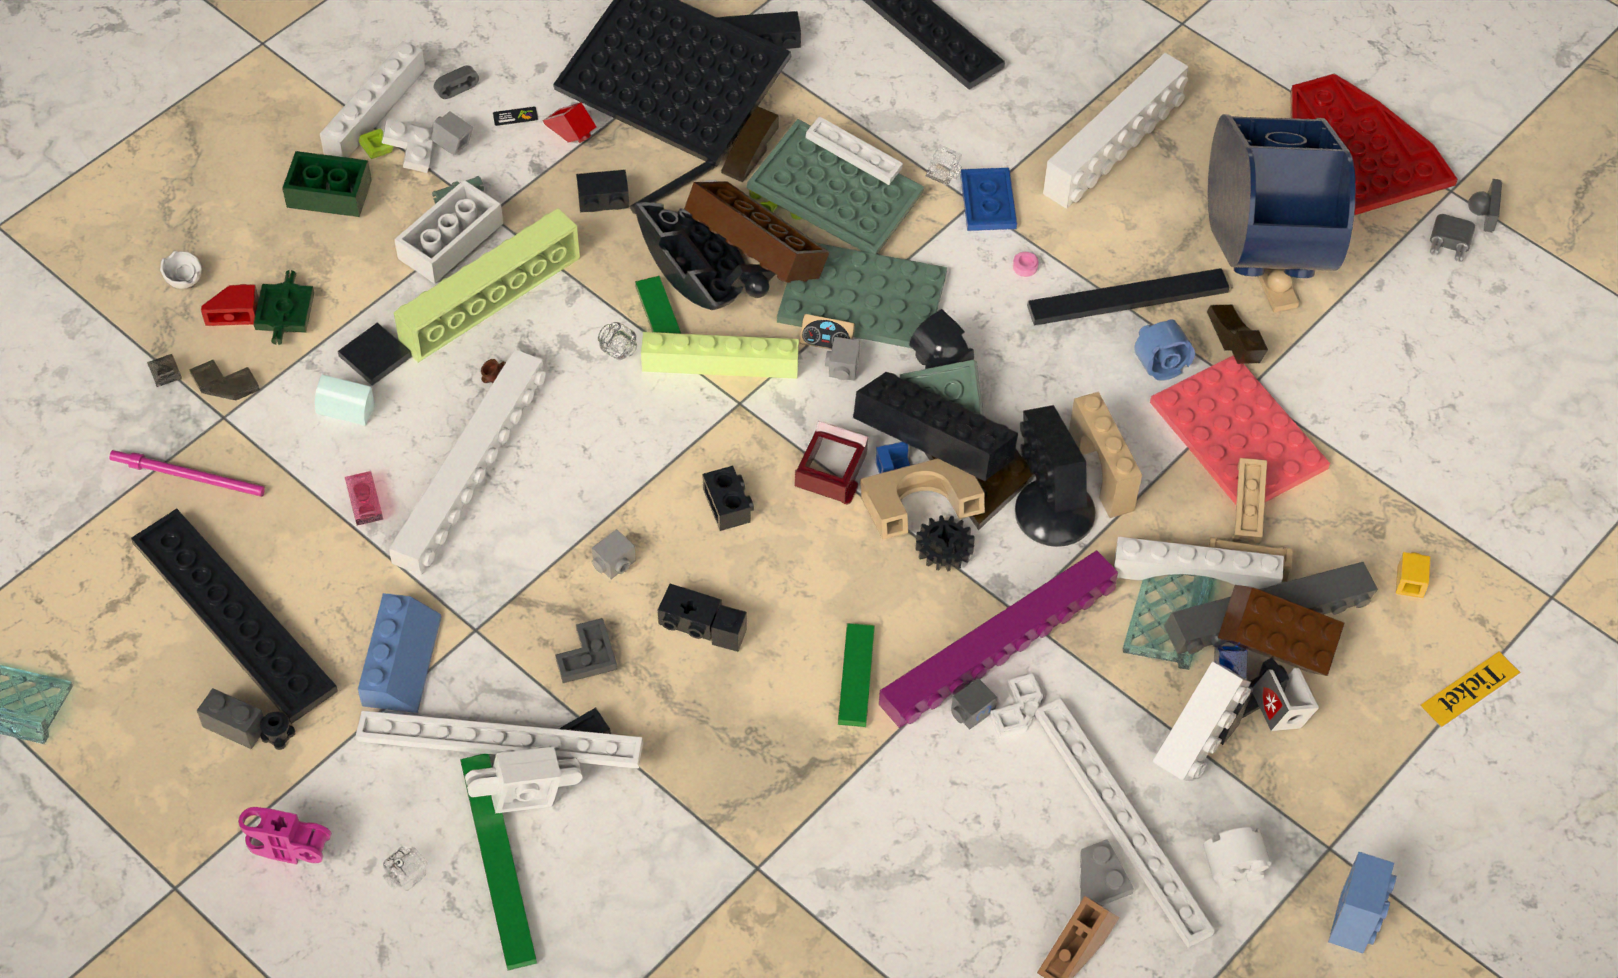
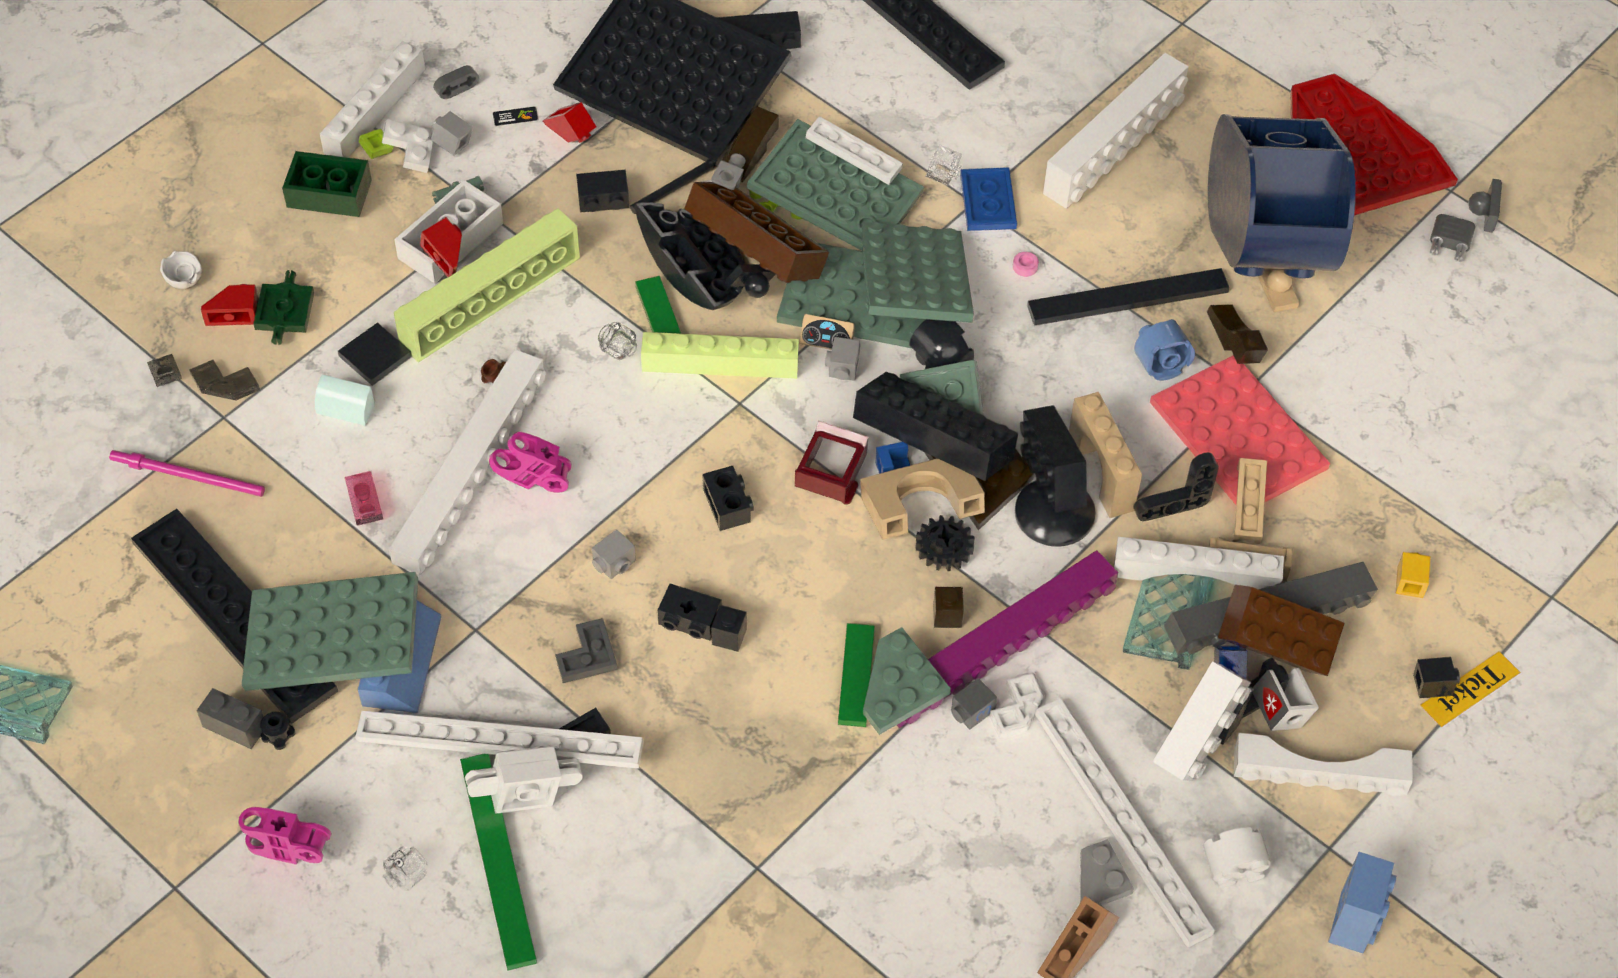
none -> sand green plate [242,572,418,691]
none -> red slope [420,217,462,277]
none -> dark pink piece [489,432,572,493]
none -> light grey bracket [711,154,745,190]
none -> sand green plate [861,222,974,323]
none -> sand green plate [863,627,951,735]
none -> dark brown brick [933,587,964,628]
none -> black beam [1133,452,1219,521]
none -> white arch [1234,733,1413,796]
none -> black brick [1413,657,1460,698]

